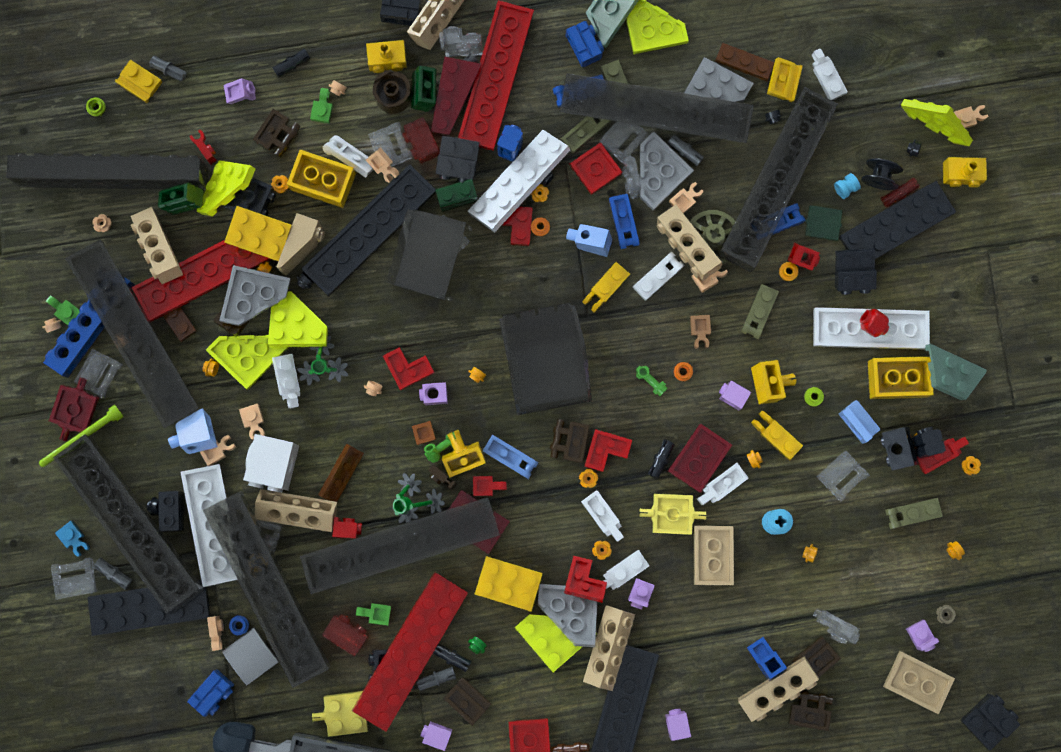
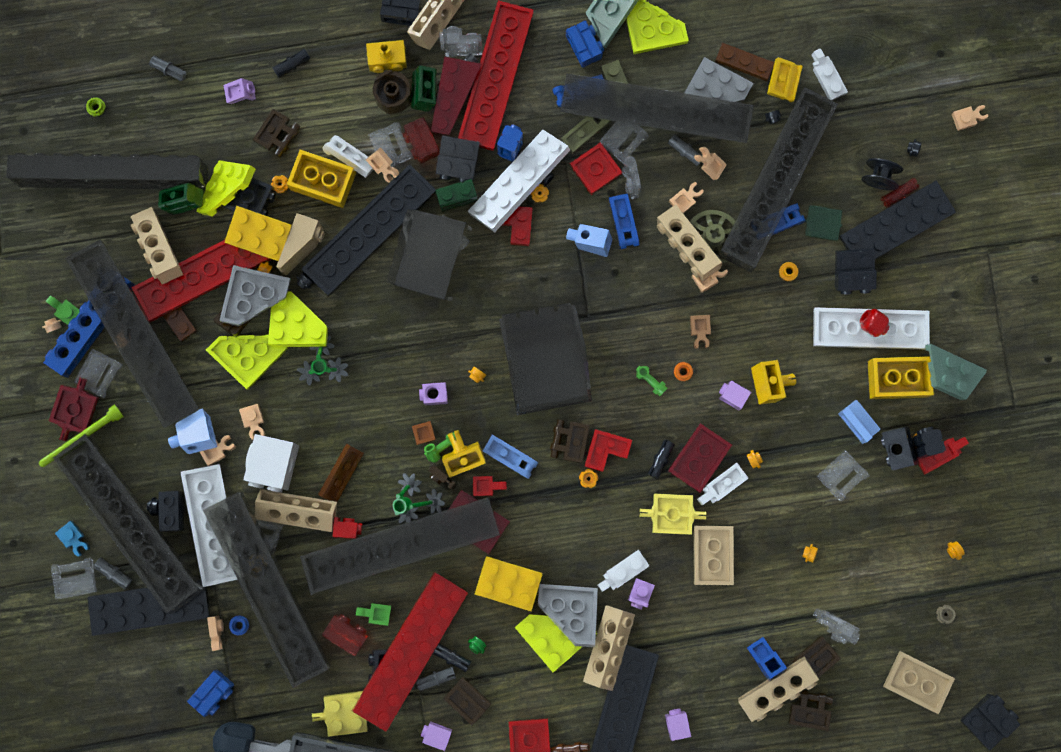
light nougat plate [92,214,111,233] -> none
yellow plate [115,60,162,103] -> none
red plate [190,130,217,165] -> none
light orange plate [203,358,219,377] -> none
light grey slope [222,628,279,686] -> none
white hinge [272,354,300,408] -> none
bright green plate [310,88,333,124] -> none
light nougat plate [329,80,347,96] -> none
light nougat plate [364,380,383,396] -> none
red plate [383,347,434,391] -> none
orange plate [531,218,550,237] -> none
red plate [564,556,607,603] -> none
white hinge [581,490,623,542] -> none
yellow hinge [582,262,630,313] -> none
light orange plate [592,541,612,560] -> none
white plate [633,252,685,301] -> none
light grey plate [640,132,694,211] -> none
olive plate [741,284,779,339] -> none
yellow hinge [751,411,803,460] -> none
medium azure piece [762,509,793,535] -> none
red brick [787,242,820,270] -> none
lime plate [804,387,824,406] -> none
medium azure wheel [834,173,861,199] -> none
olive plate [885,498,943,529] -> none
neon yellow plate [901,99,973,146] -> none
lavender bracket [906,620,939,652] -> none
yellow brick [943,157,987,187] -> none
light orange plate [962,456,981,475] -> none
none -> light nougat plate [694,147,727,180]

